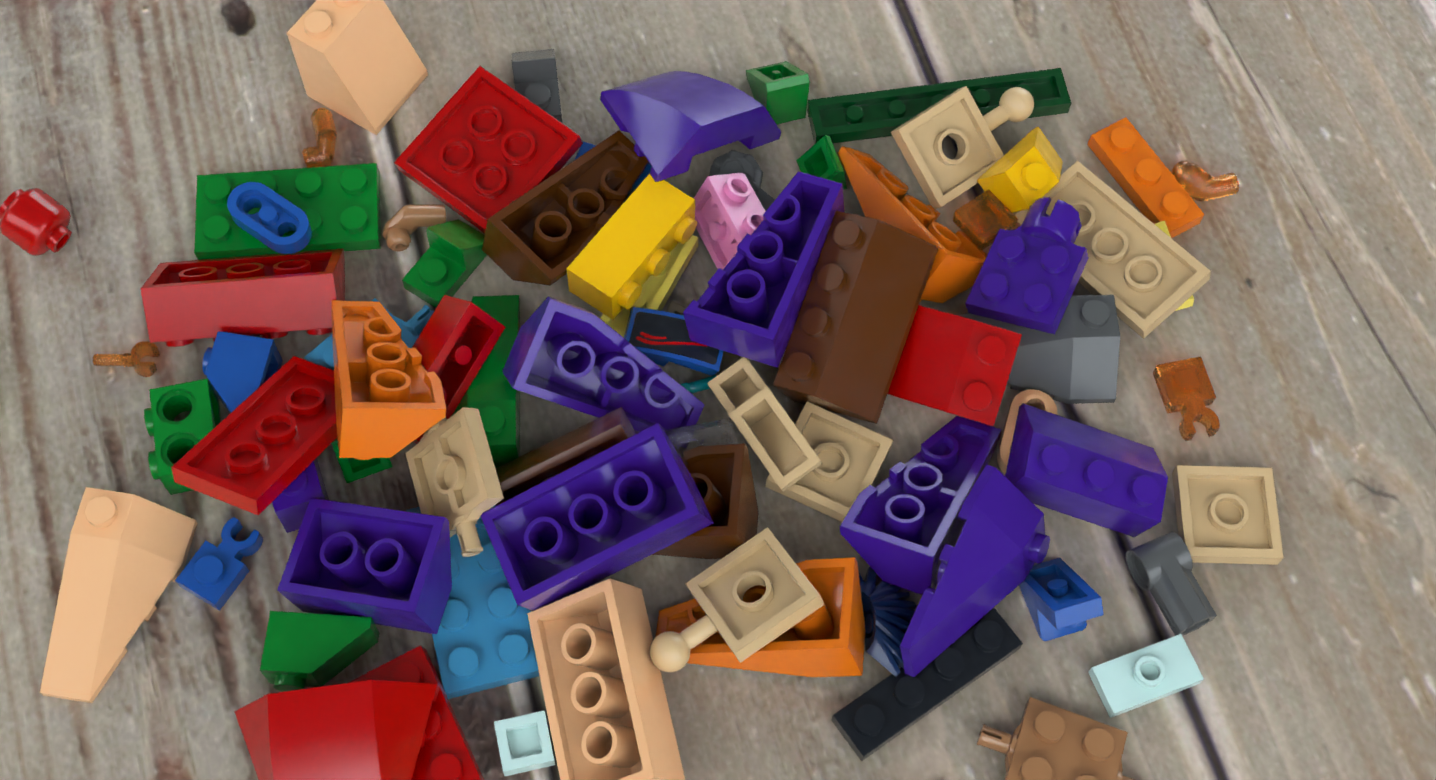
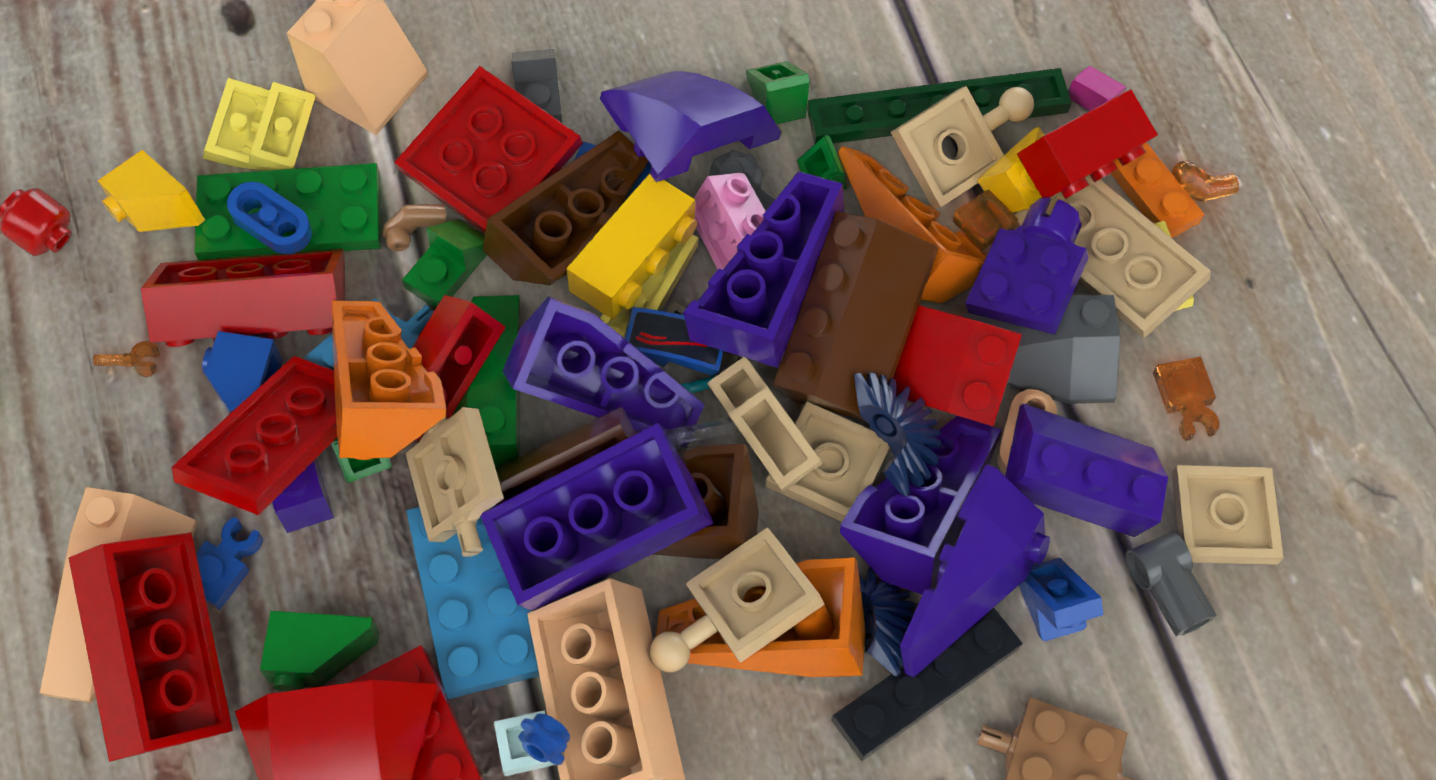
green brick [144,378,221,495] -> none
dark purple slope [277,498,452,634] -> none
clear orange arm [302,108,337,168] -> none
light aqua plate [1088,634,1204,718] -> none
none -> red slope [68,532,233,762]
none -> yellow slope [97,150,206,232]
none -> light yellow slope [203,78,316,171]
none -> blue plate [518,714,570,765]
none -> dark blue hair [854,373,941,496]
none -> red brick [1017,89,1158,199]
none -> dark pink slope [1068,66,1126,111]

